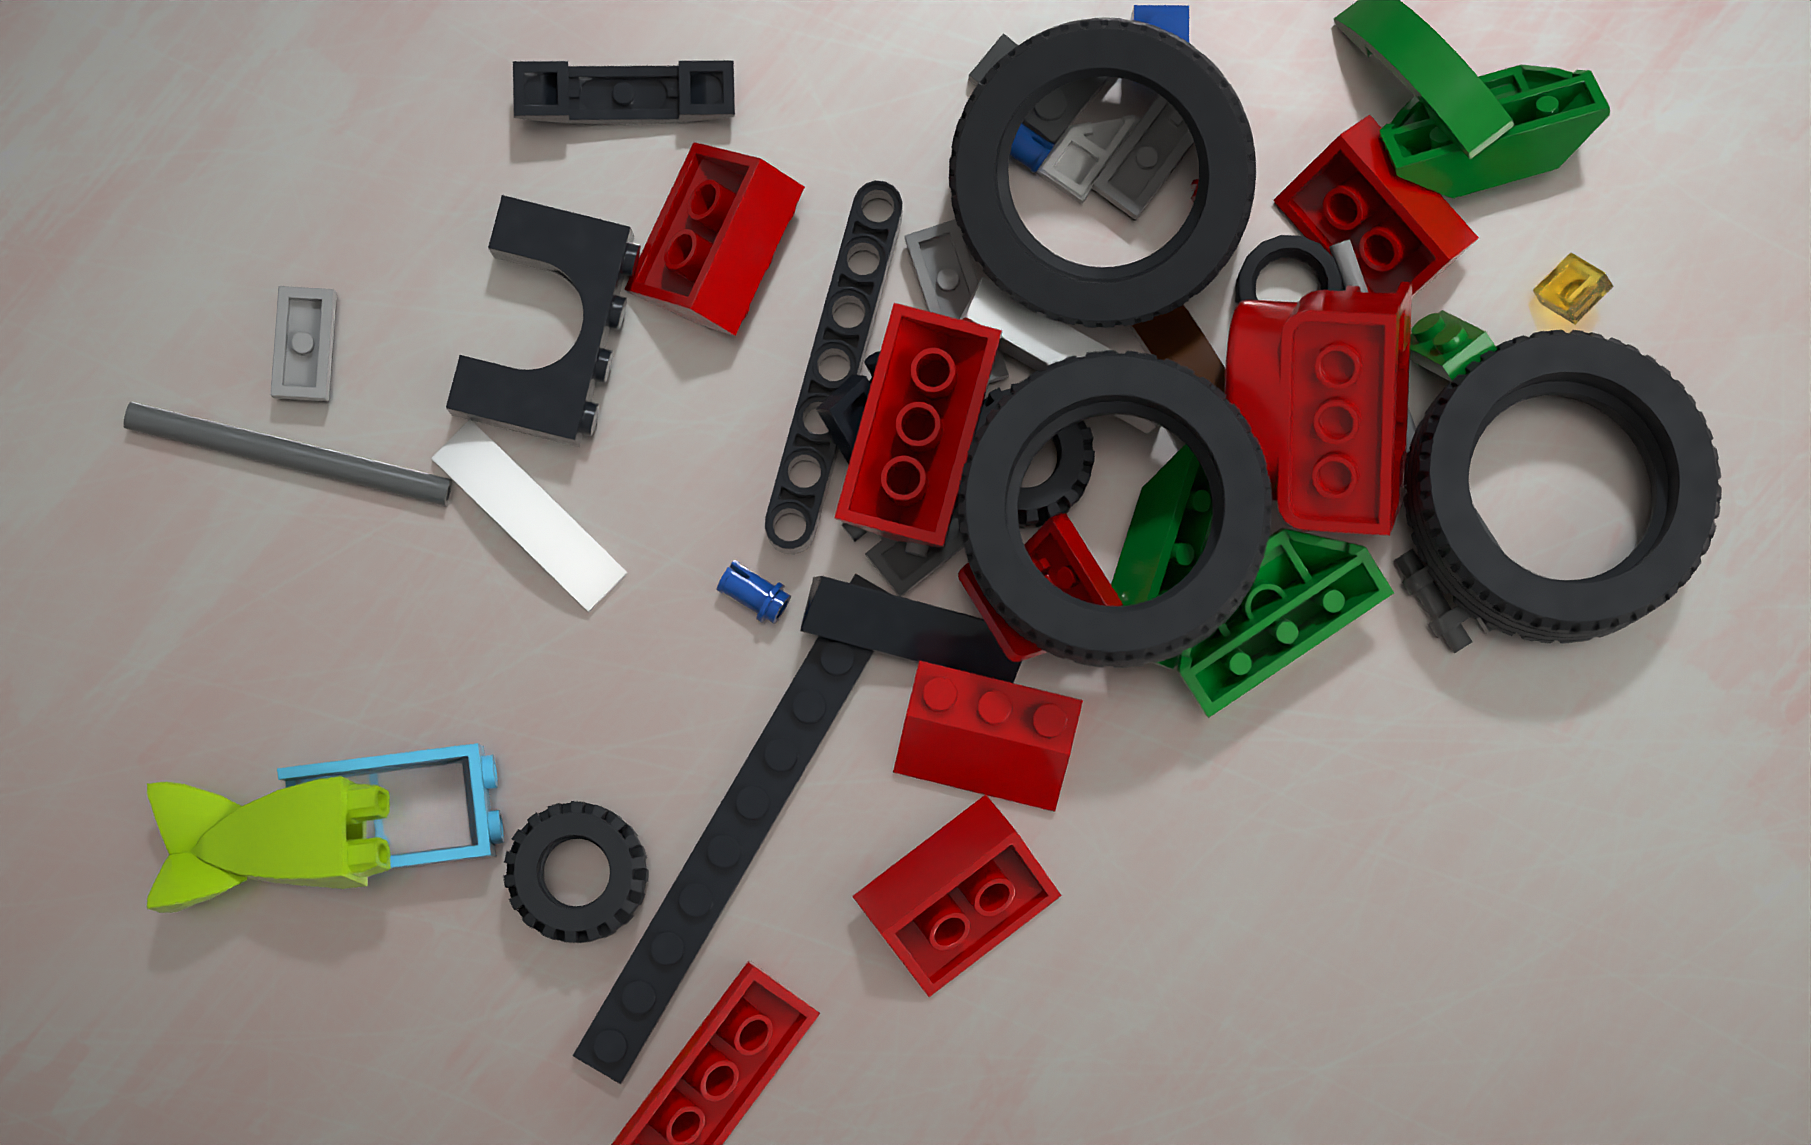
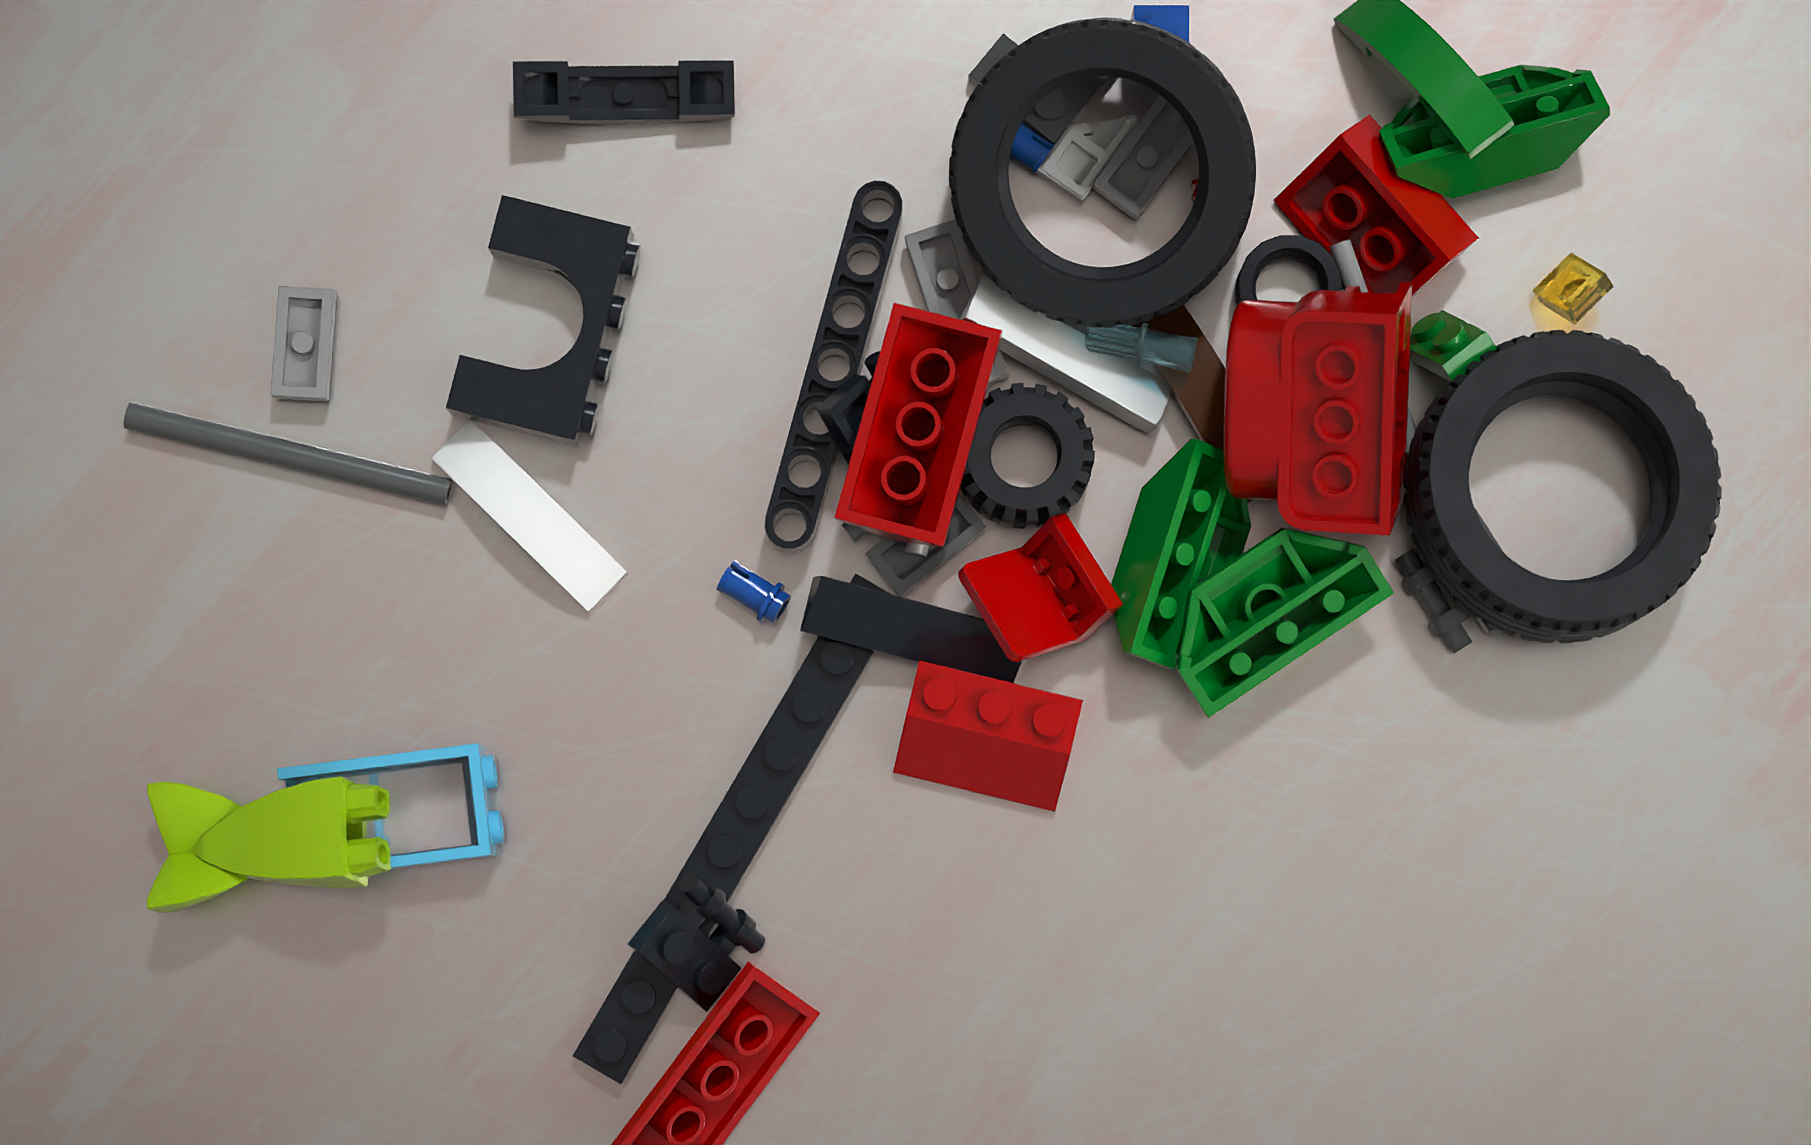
black tyre [503,801,649,943] -> none
red slope [624,142,805,336] -> none
red slope [852,794,1062,997] -> none
black tyre [958,350,1272,668] -> none
none -> black plate [627,873,765,1012]
none -> clear light blue axle [1084,323,1198,373]

